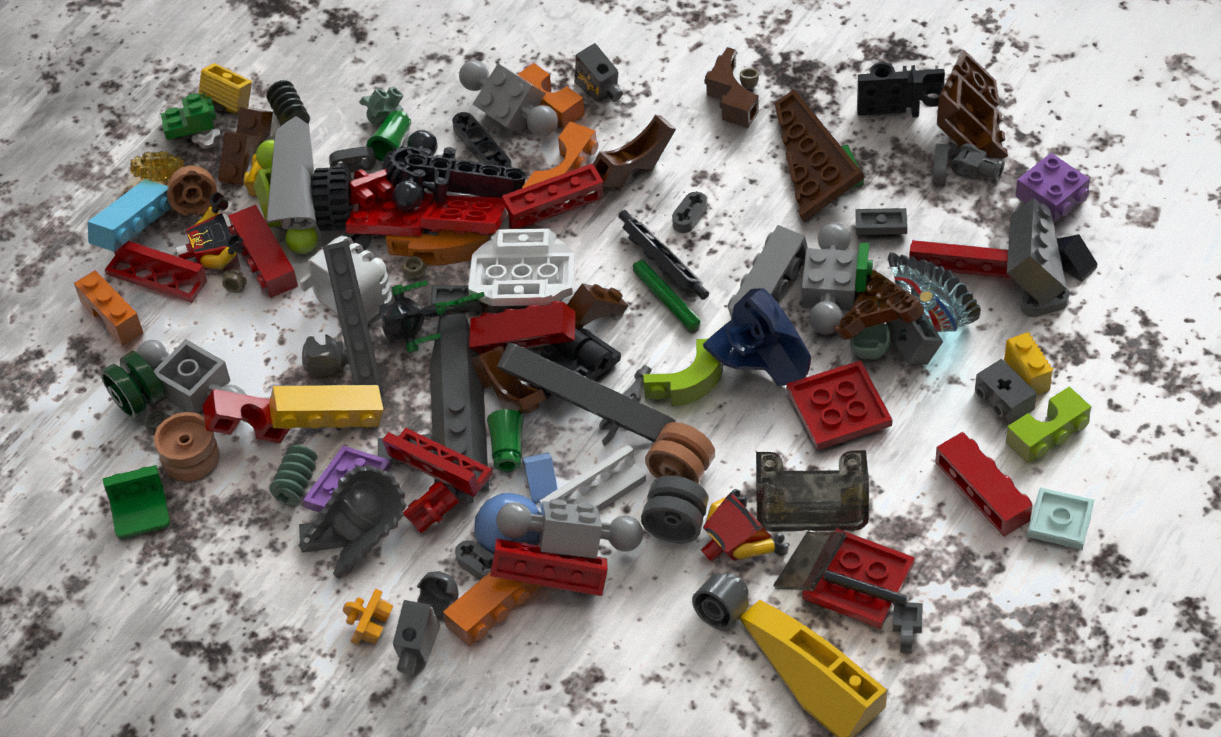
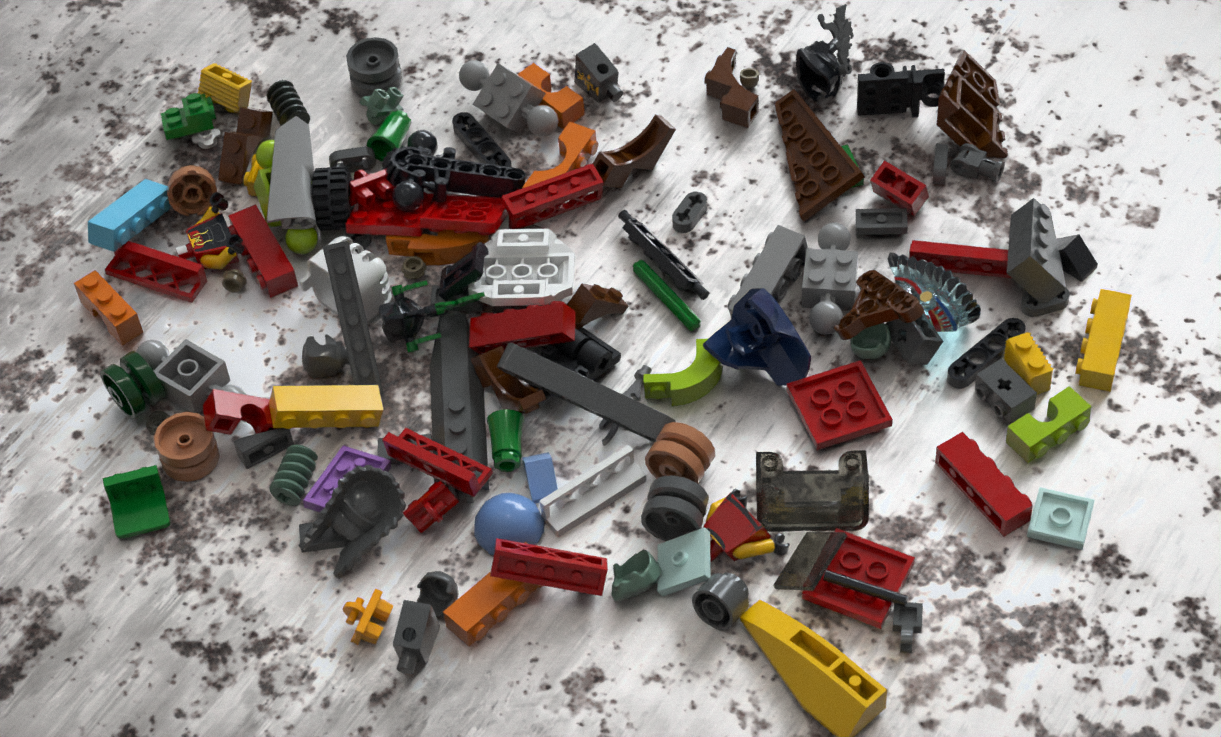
clear yellow gear [130,151,184,182] -> none
dark grey beam [455,540,494,580] -> none
light grey brick [496,499,643,559] -> none
green plate [855,243,873,292] -> none
medium lavender brick [1016,153,1090,223] -> none
none -> dark grey slope [233,428,294,469]
none -> dark grey wheel [346,37,402,97]
none -> black plate [439,242,489,301]
none -> sand green hair [611,549,662,601]
none -> light aqua plate [657,527,710,596]
none -> black helmet [796,4,854,101]
none -> red brick [870,160,929,217]
none -> black beam [947,318,1026,389]
none -> yellow brick [1075,289,1132,392]

